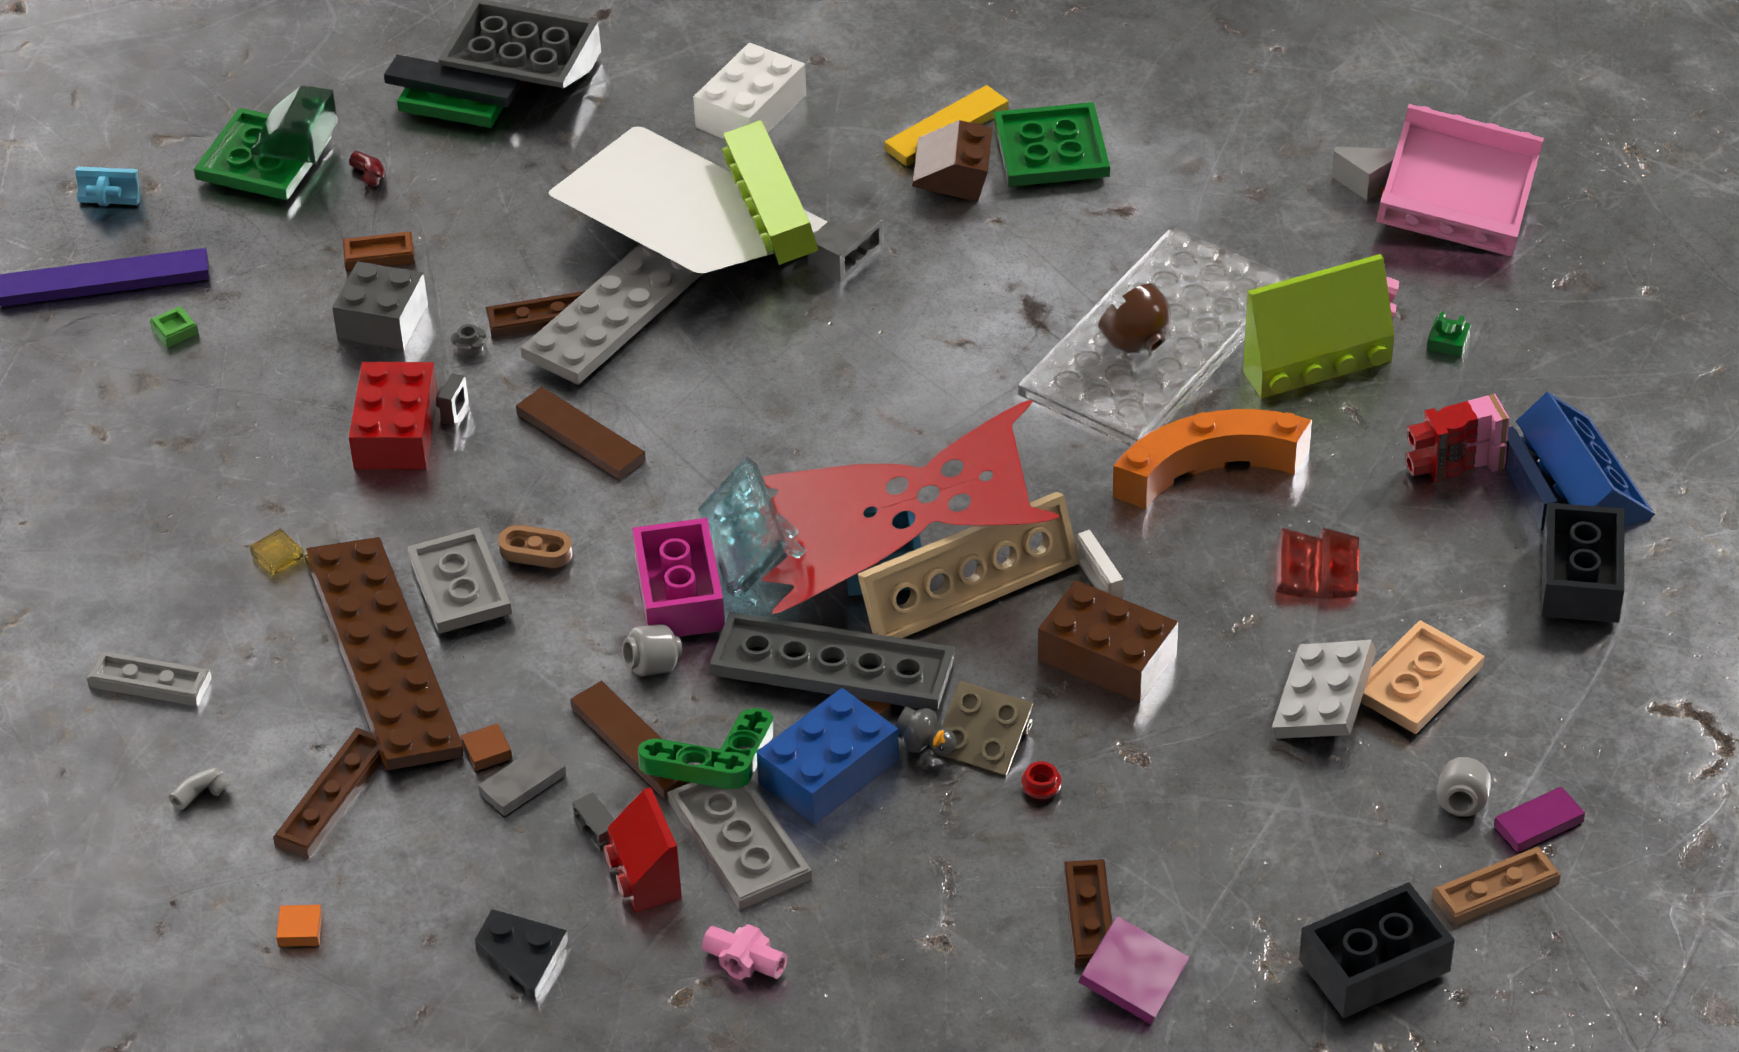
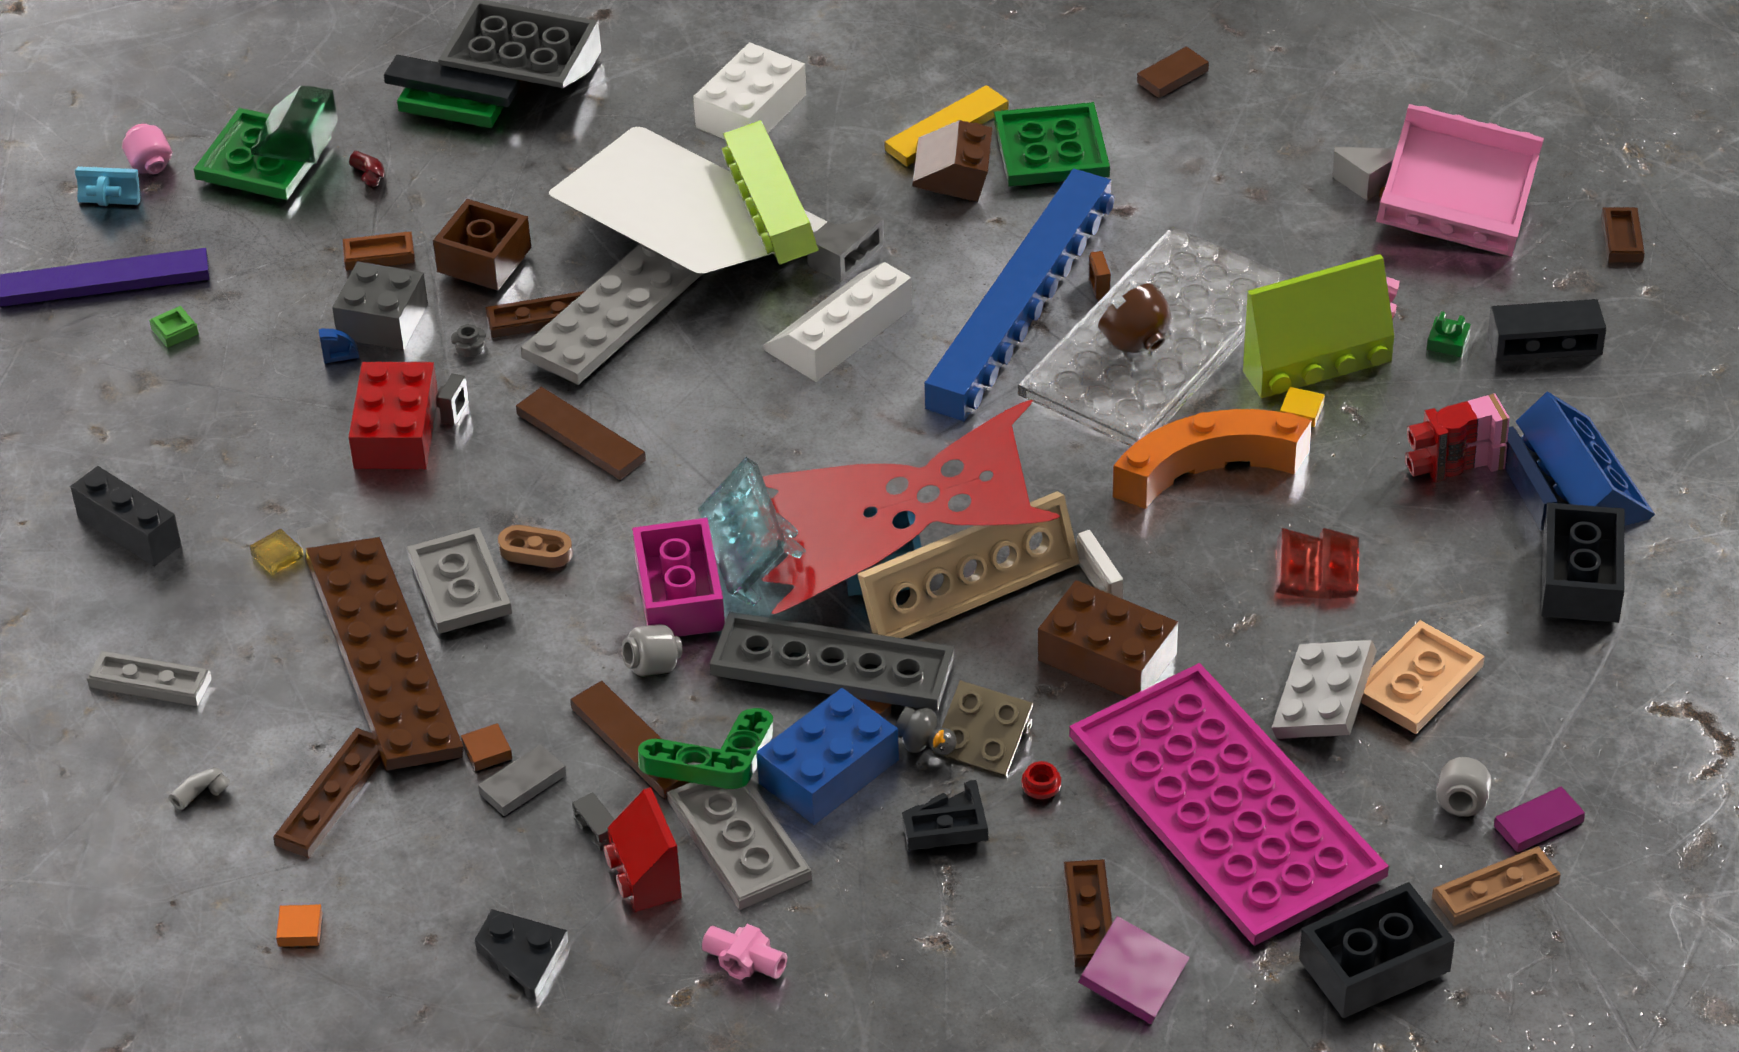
none -> black brick [70,466,182,567]
none -> bright pink head [122,123,172,174]
none -> blue tile [318,328,360,364]
none -> reddish brown brick [433,199,532,290]
none -> white slope [764,262,912,382]
none -> black wing [902,780,989,850]
none -> blue brick [925,168,1115,421]
none -> dark pink plate [1069,663,1389,946]
none -> dark orange tile [1088,251,1111,302]
none -> reddish brown tile [1137,46,1209,98]
none -> yellow tile [1280,387,1325,427]
none -> black brick [1488,299,1606,361]
none -> reddish brown tile [1601,207,1645,263]

